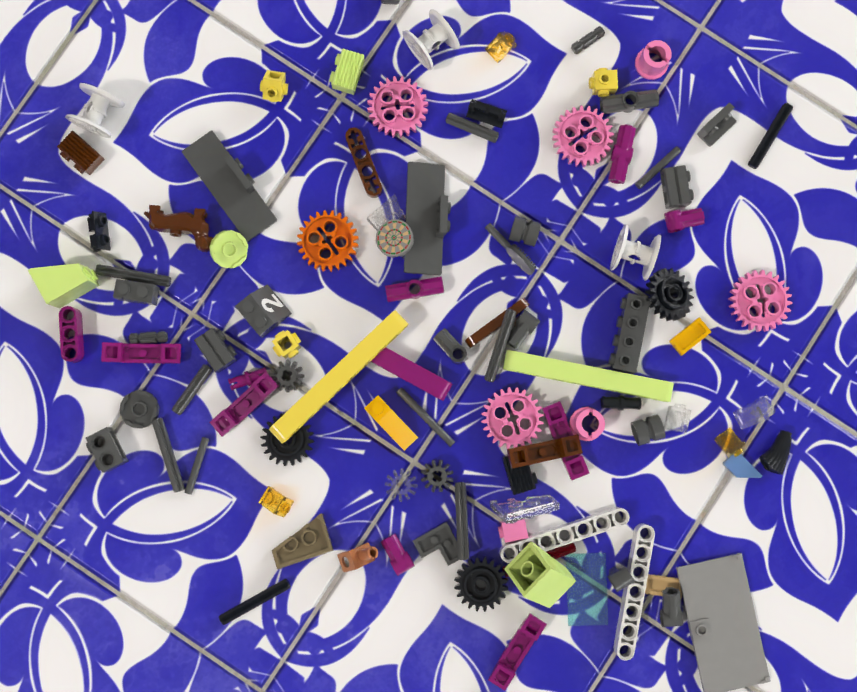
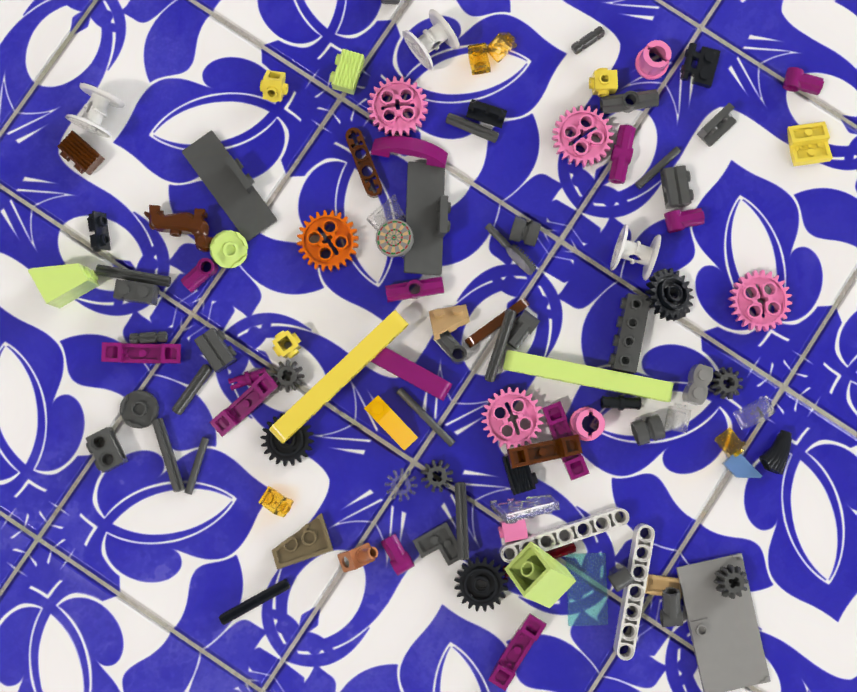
magenta beam [59,306,84,363] -> none
dark grey slope [235,284,292,338] -> none
yellow tile [669,317,711,356] -> none
black axle [748,103,793,169] -> none
none -> magenta piece [180,258,218,293]
none -> magenta slope [371,136,448,168]
none -> tan wing [429,304,470,340]
none -> clear yellow bracket [468,43,491,75]
none -> black plate [680,43,721,88]
none -> light grey brick [682,364,713,405]
none -> dark grey gear [709,367,743,399]
none -> dark grey gear [714,564,749,599]
none -> magenta piece [783,67,824,95]
none -> light yellow slope [787,122,833,166]

